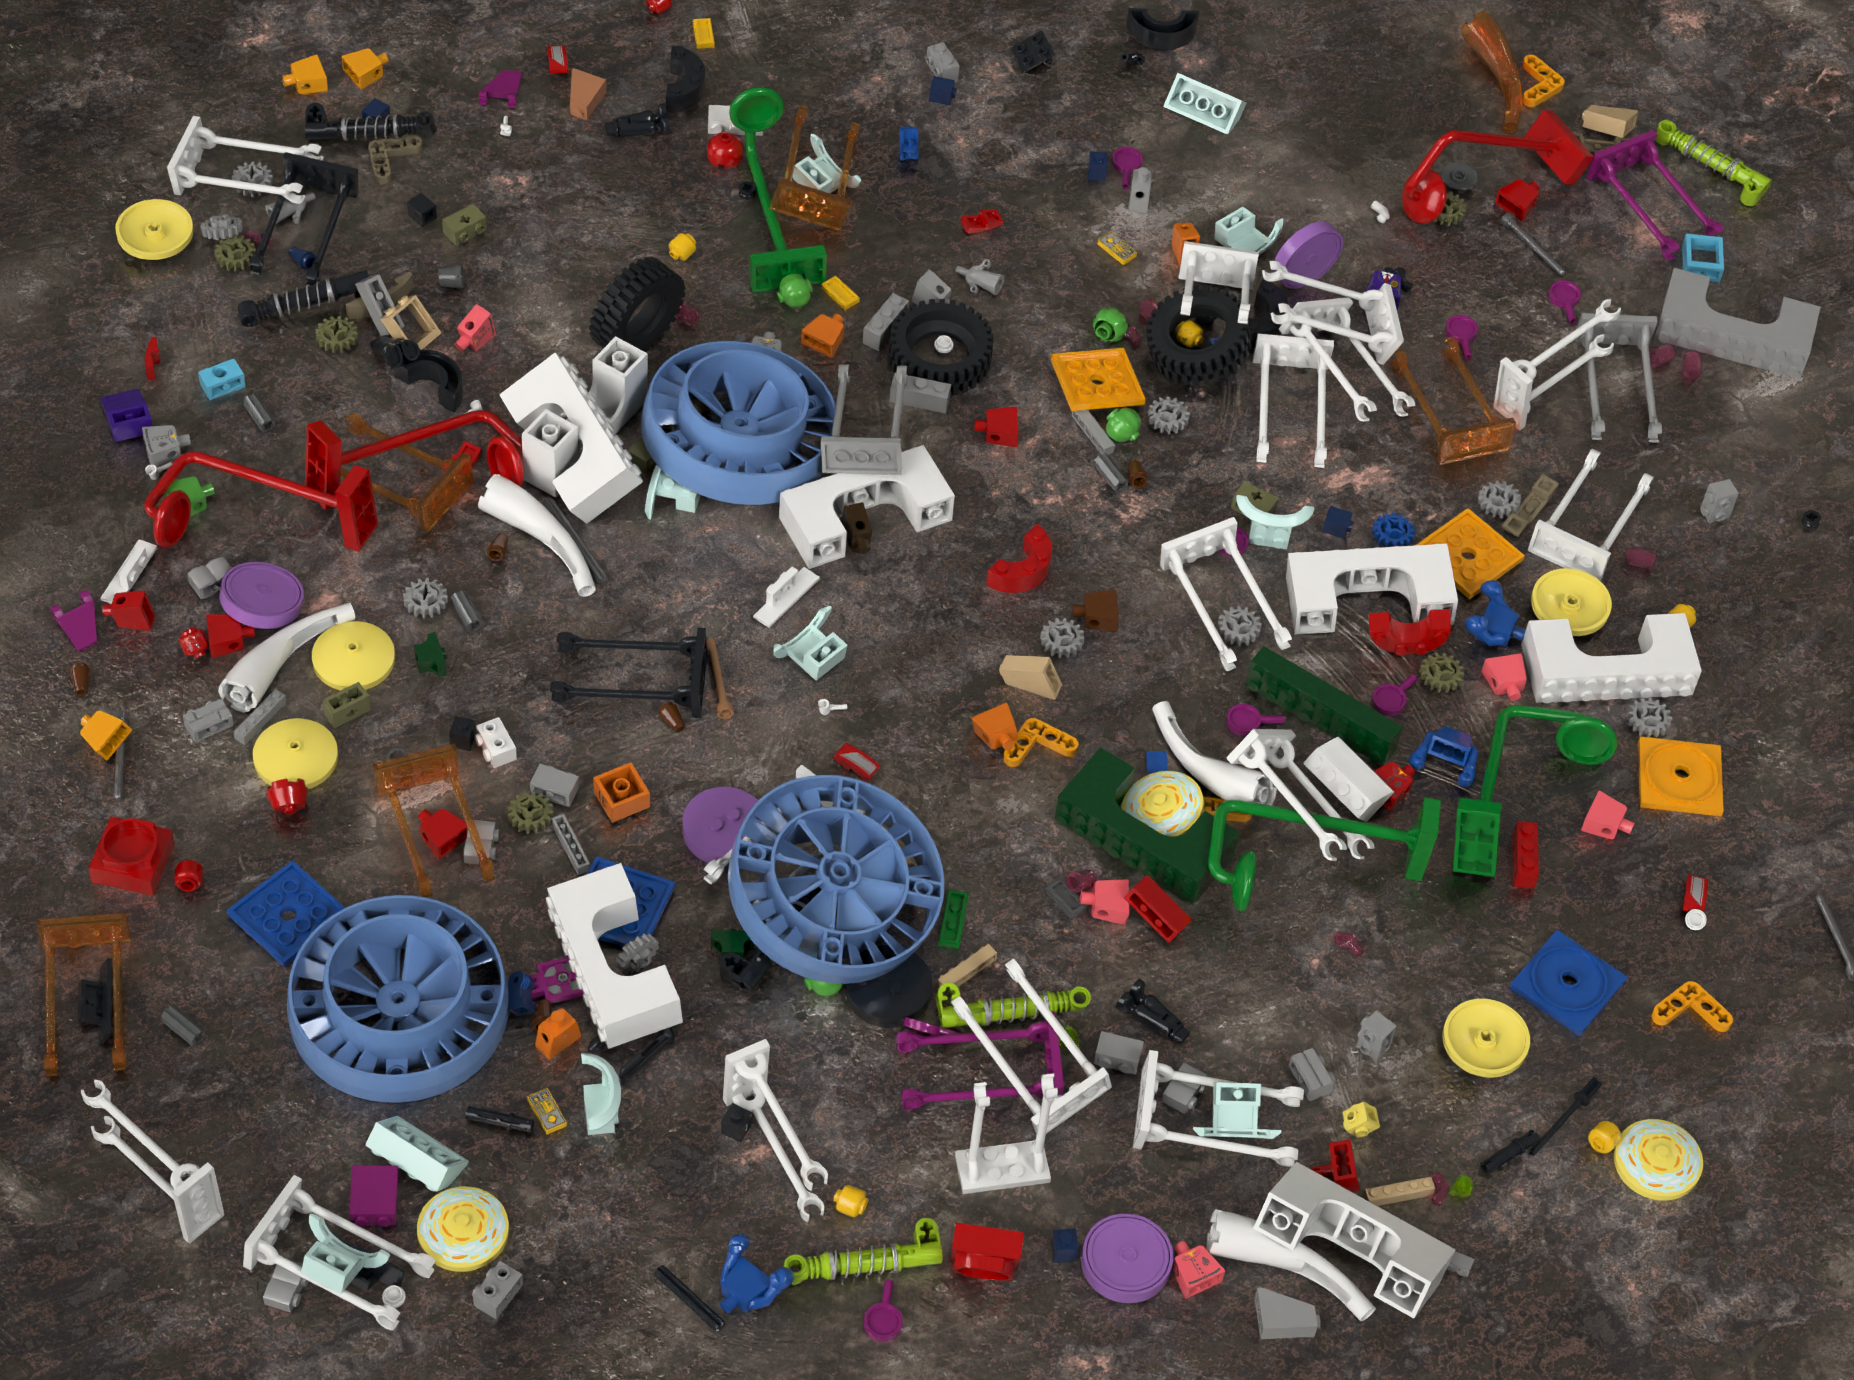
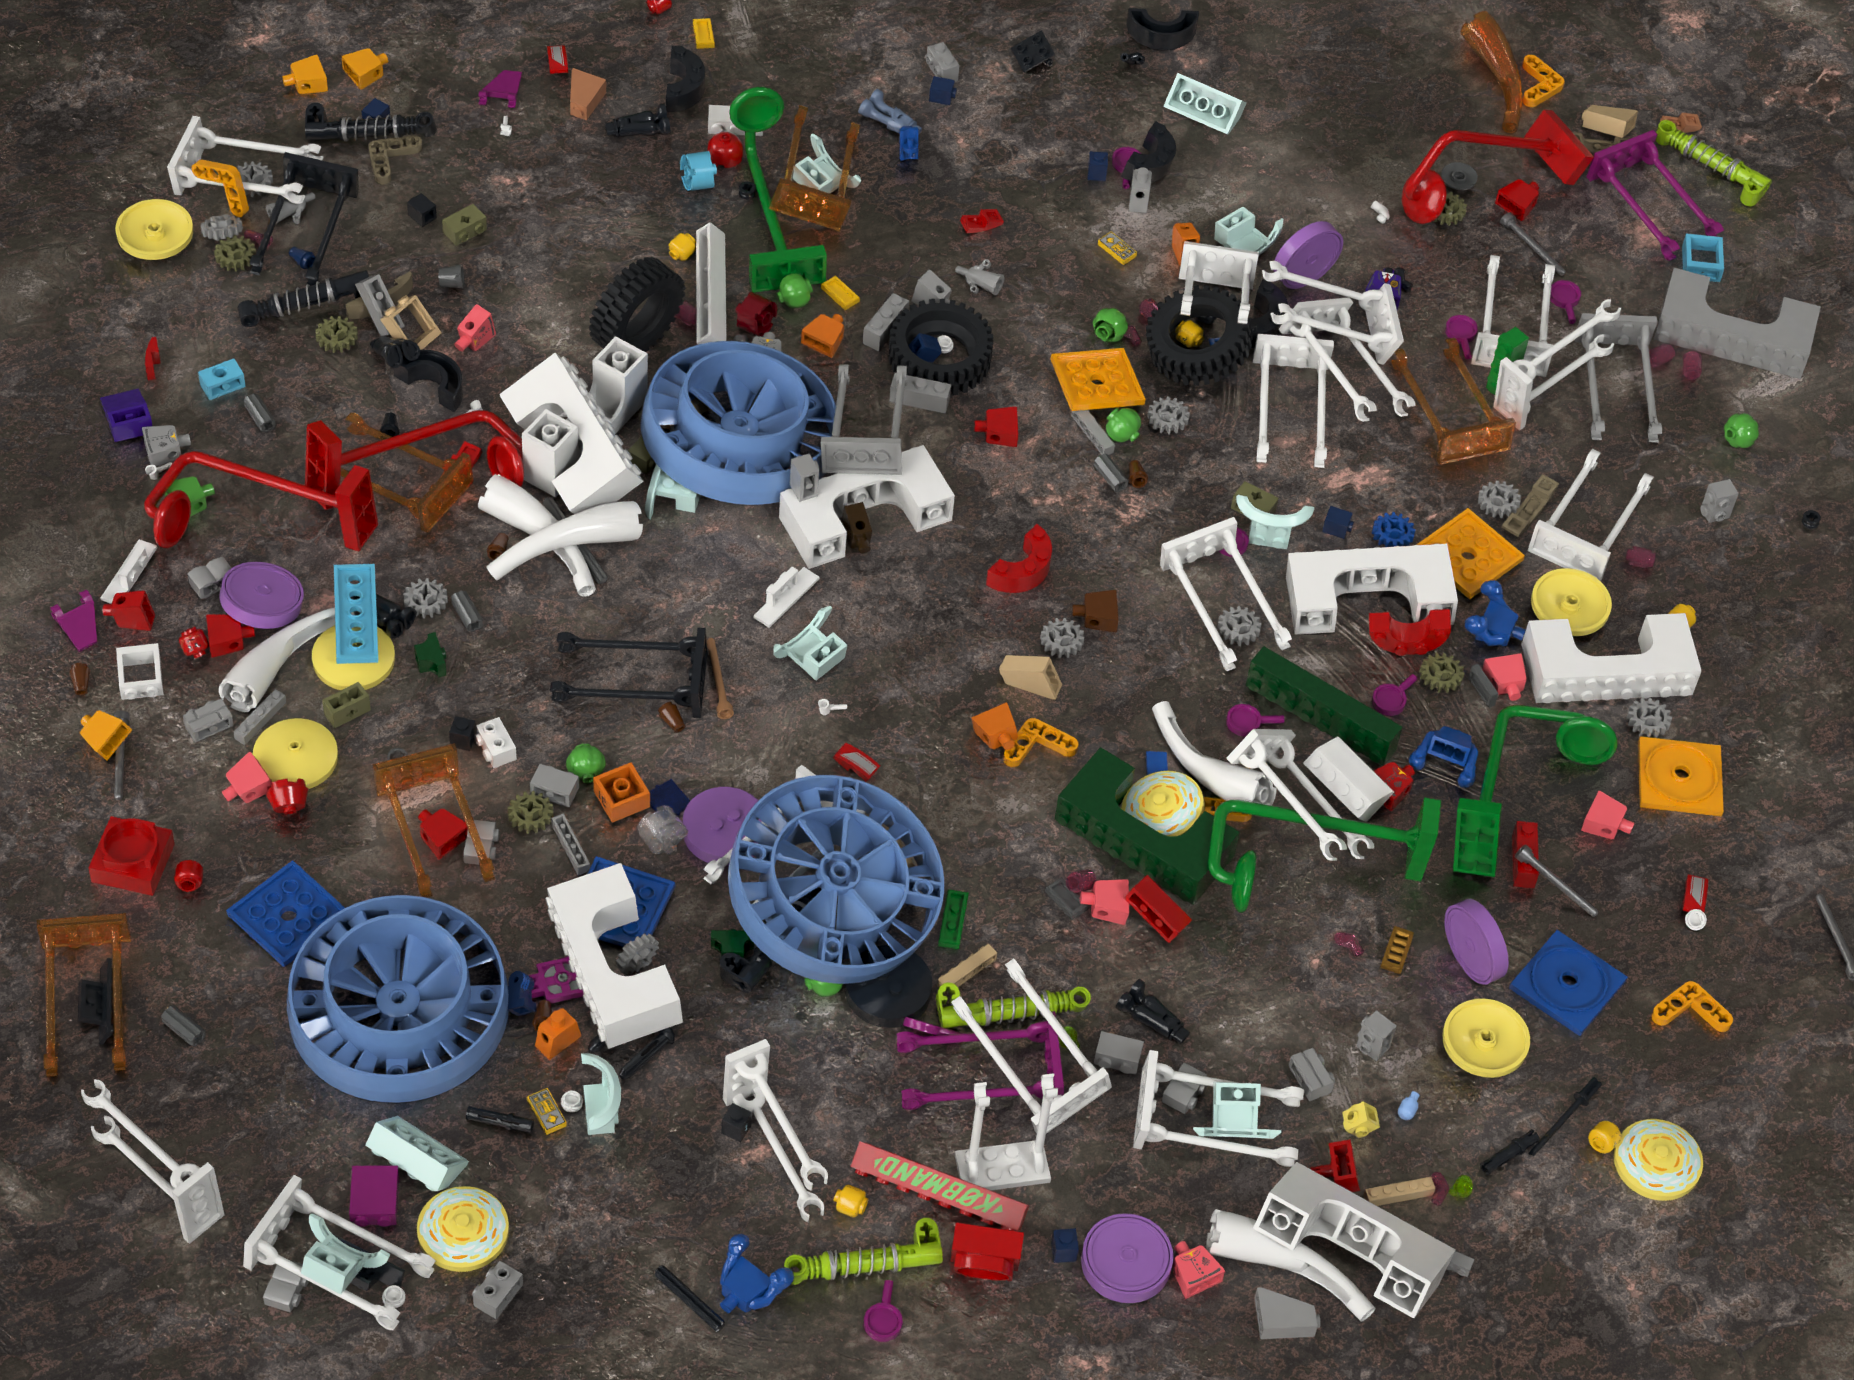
none -> white window [116,643,164,700]
none -> light orange beam [191,159,249,217]
none -> coral torso [222,752,272,803]
none -> medium azure plate [334,564,378,664]
none -> black piece [351,594,417,639]
none -> black cone [380,412,400,439]
none -> white brick [486,501,643,580]
none -> white plate [561,1091,583,1112]
none -> bright green plant [566,744,606,783]
none -> clear brick [637,806,688,854]
none -> clear blue piece [649,779,690,822]
none -> medium azure brick [680,151,717,191]
none -> white brick [696,222,726,345]
none -> dark red brick [735,292,778,337]
none -> light grey brick [790,454,819,502]
none -> brick [850,1141,1030,1231]
none -> sand blue piece [859,89,922,135]
none -> dark blue brick [908,333,942,363]
none -> black brick [1121,121,1176,183]
none -> pearl gold slope [1380,926,1414,975]
none -> light blue cylinder [1398,1091,1420,1120]
none -> medium lavender brick [1444,899,1509,985]
none -> dark grey tile [1468,664,1499,708]
none -> white piece [1471,255,1555,377]
none -> green brick [1486,326,1529,395]
none -> flat silver piece [1515,844,1598,917]
none -> nougat slope [1660,112,1702,133]
none -> bright green plant [1724,413,1759,448]

